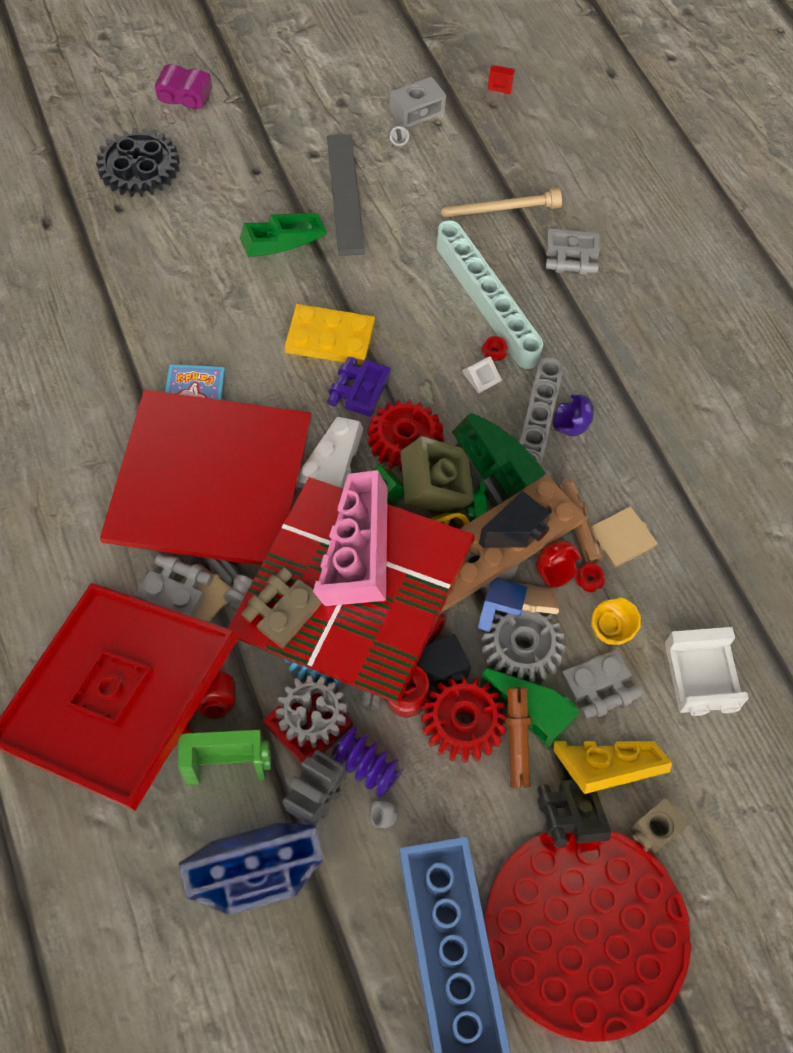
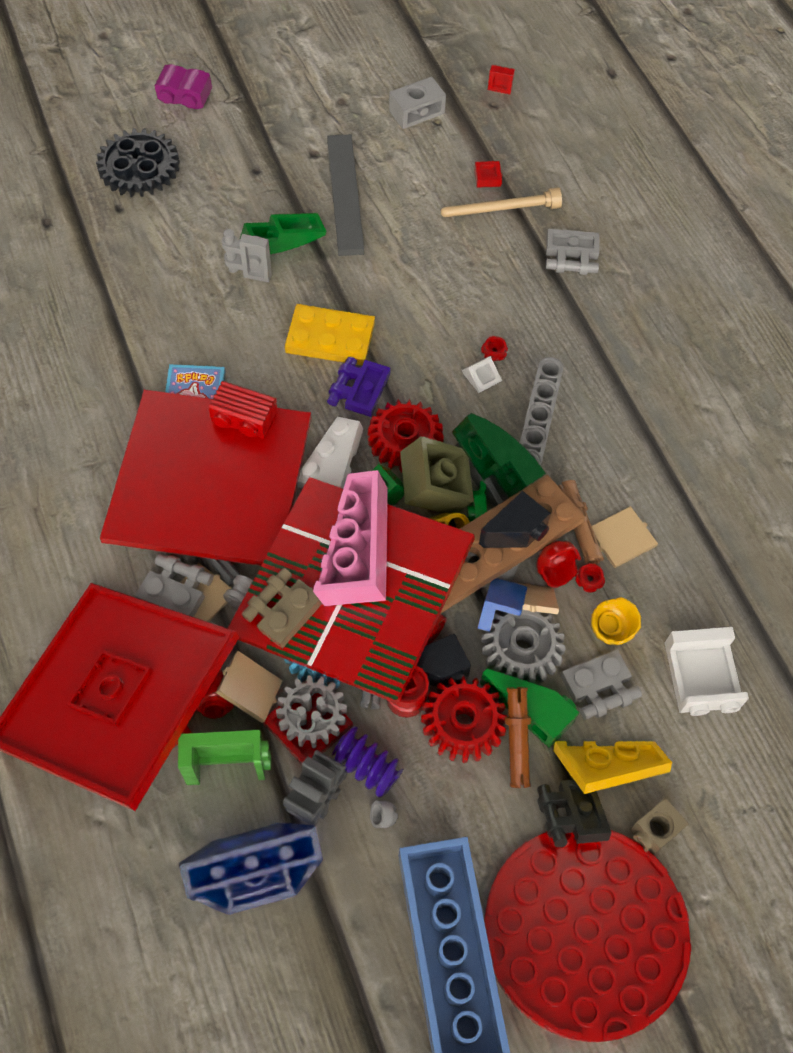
light grey hinge [389,124,409,146] -> none
light aqua beam [437,220,543,369] -> none
dark purple hair [553,395,594,437] -> none
none -> red brick [208,381,278,439]
none -> tan piece [216,651,283,723]
none -> light grey plate [222,229,272,283]
none -> red plate [474,161,502,188]

